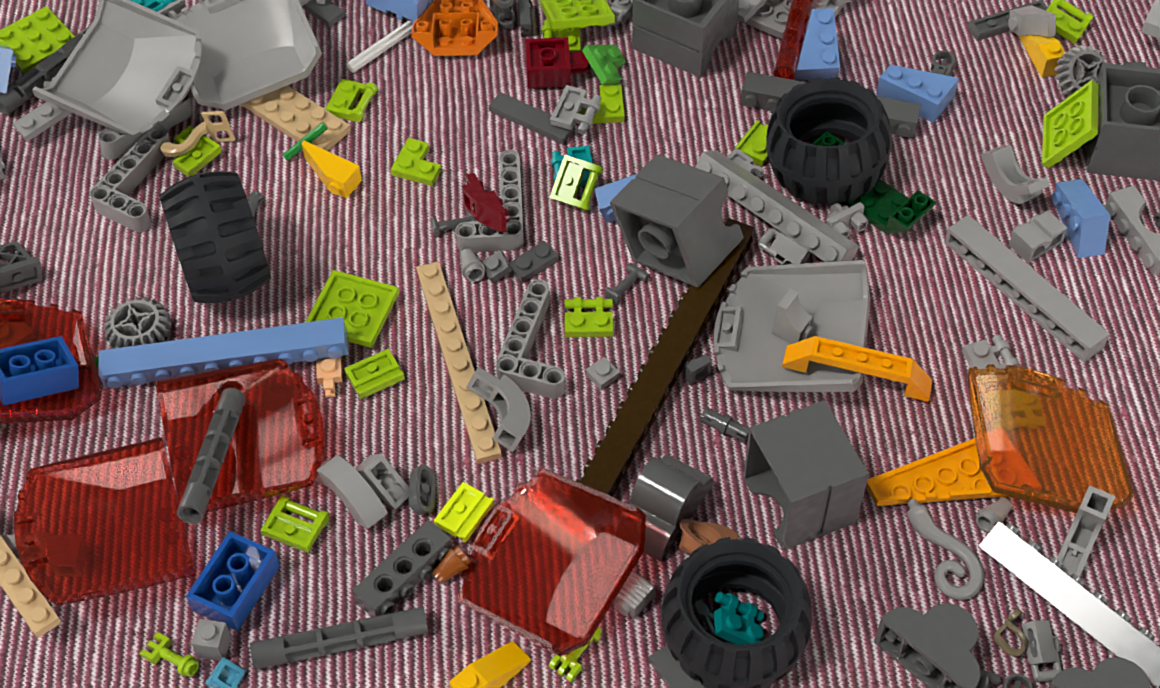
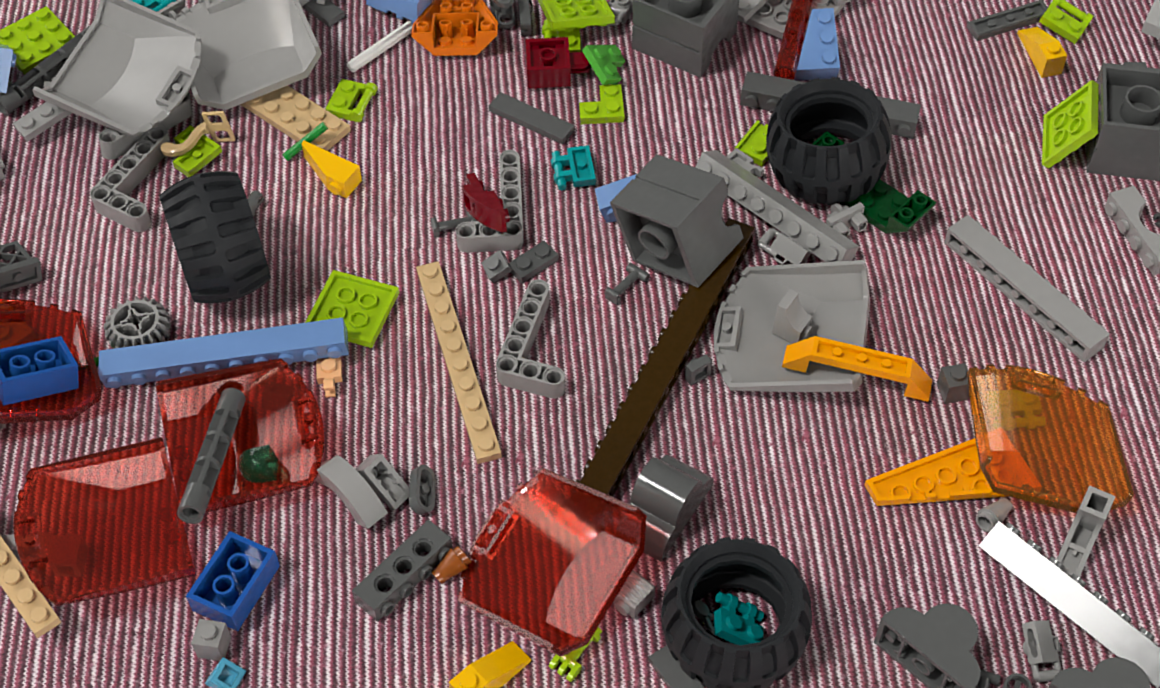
lime hinge [139,632,199,677] -> none
dark grey piece [250,606,429,670] -> none
lime plate [260,495,330,553] -> none
lime plate [344,348,405,400] -> none
lime plate [391,138,441,187] -> none
neon yellow plate [434,482,495,543] -> none
light grey cone [460,249,485,282] -> none
light grey arch [466,367,531,452] -> none
plate [549,155,604,211] -> none
light grey plate [550,85,602,135] -> none
lime plate [565,297,613,338] -> none
light grey plate [585,357,620,390] -> none
nougat piece [679,518,739,554] -> none
dark grey pin [700,407,749,443] -> none
dark grey piece [743,400,869,551] -> none
medium blue wedge [876,64,959,123] -> none
light grey plant [907,499,984,600] -> none
dark grey piece [931,50,955,76] -> none
light grey plate [962,335,1023,390] -> none
light grey arch [980,145,1050,204] -> none
dark tan piece [993,608,1028,656] -> none
light grey arch [1008,5,1056,37] -> none
light grey brick [1009,210,1067,263] -> none
medium blue wedge [1052,179,1110,258] -> none
light grey gear [1054,45,1108,98] -> none
none -> clear green brick [238,445,279,483]
none -> dark grey brick [937,363,974,404]

